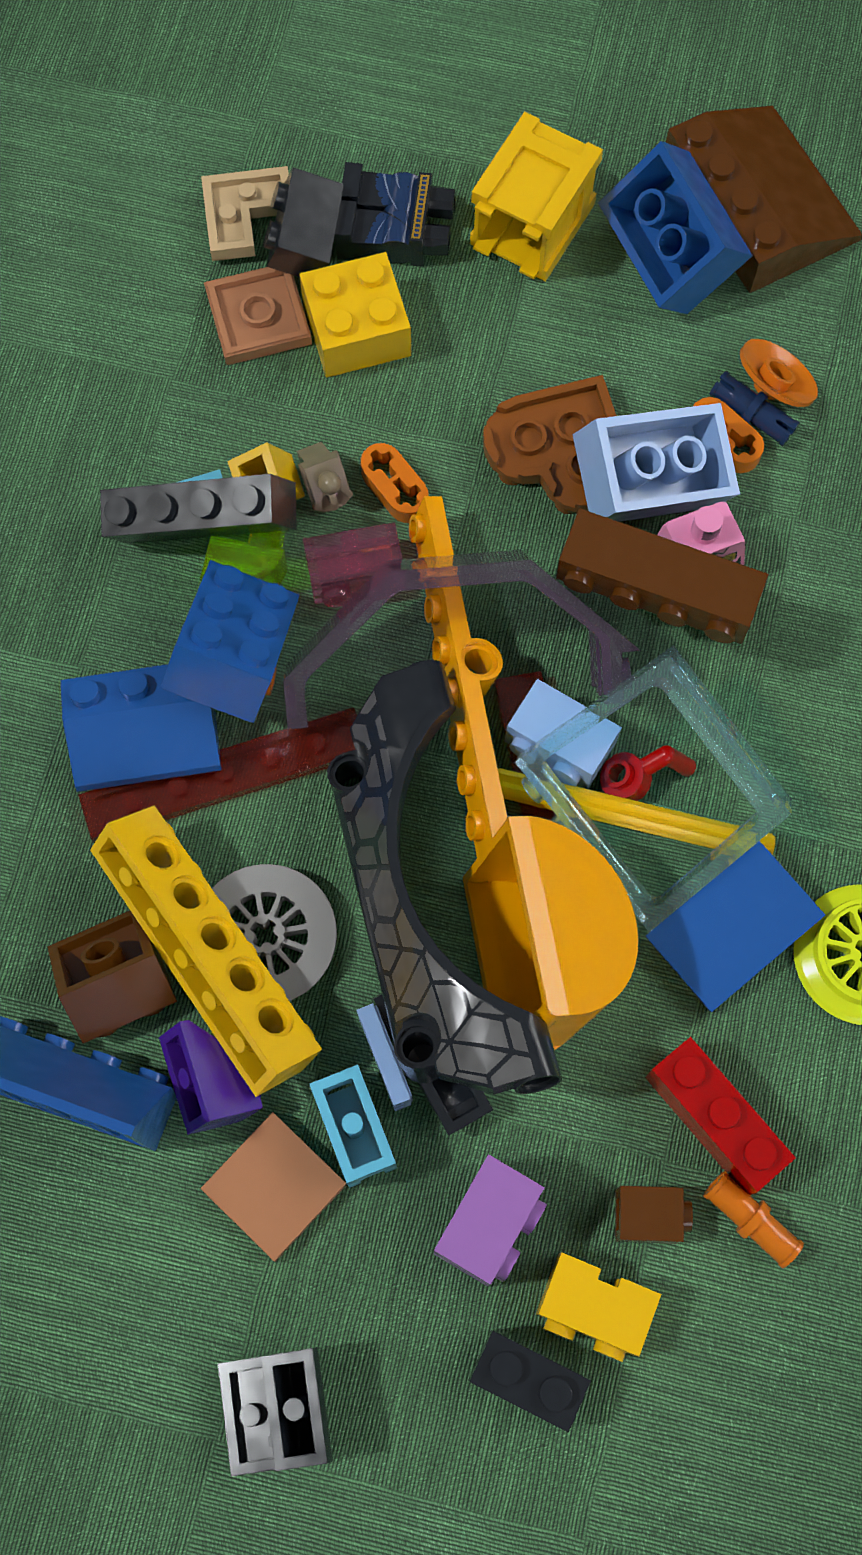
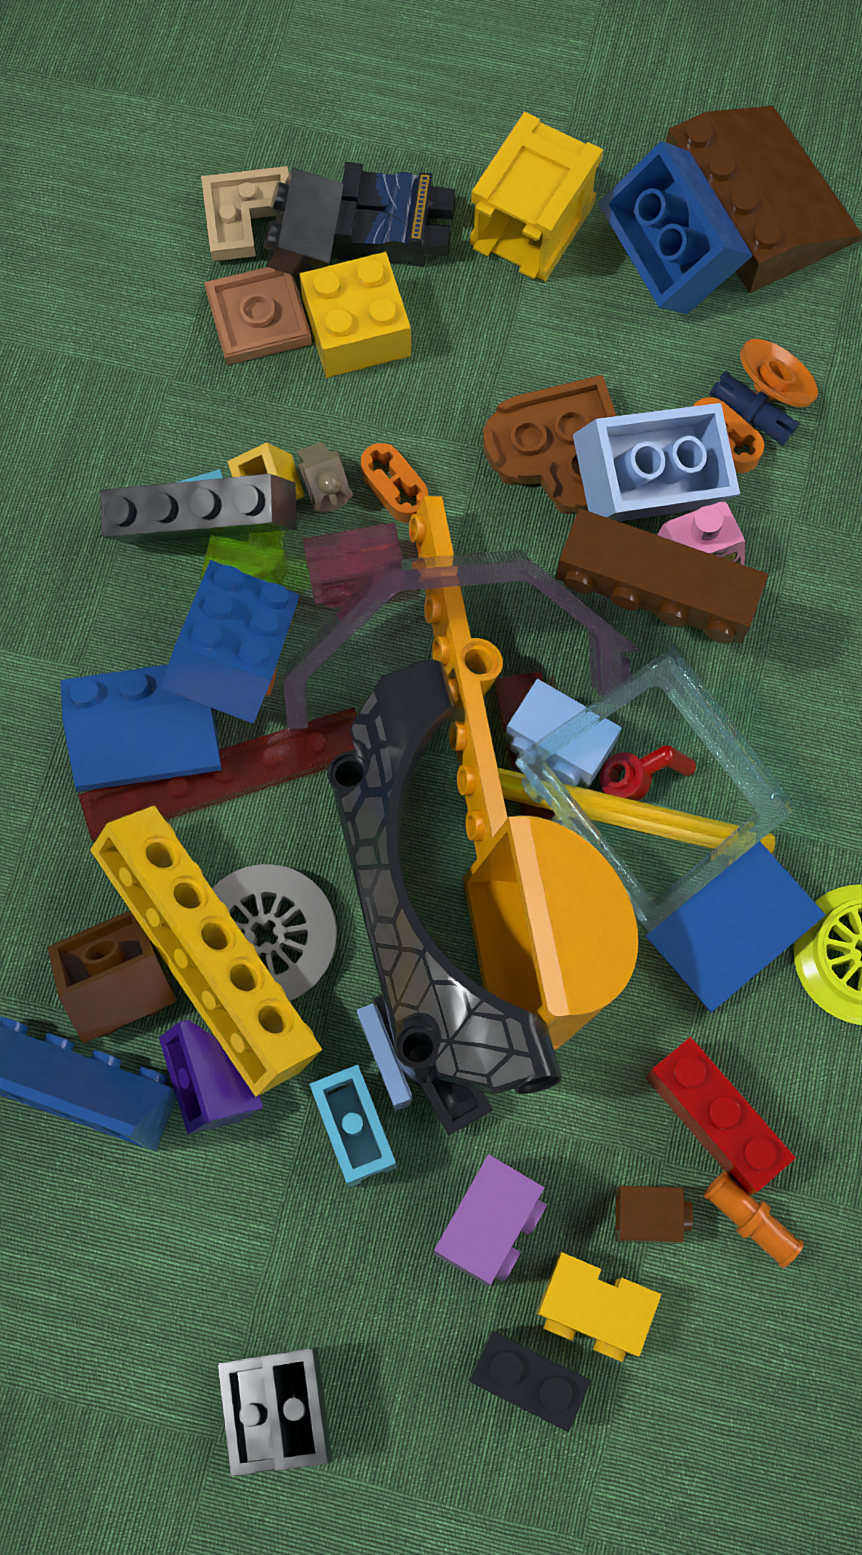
nougat tile [200,1112,347,1262] -> none

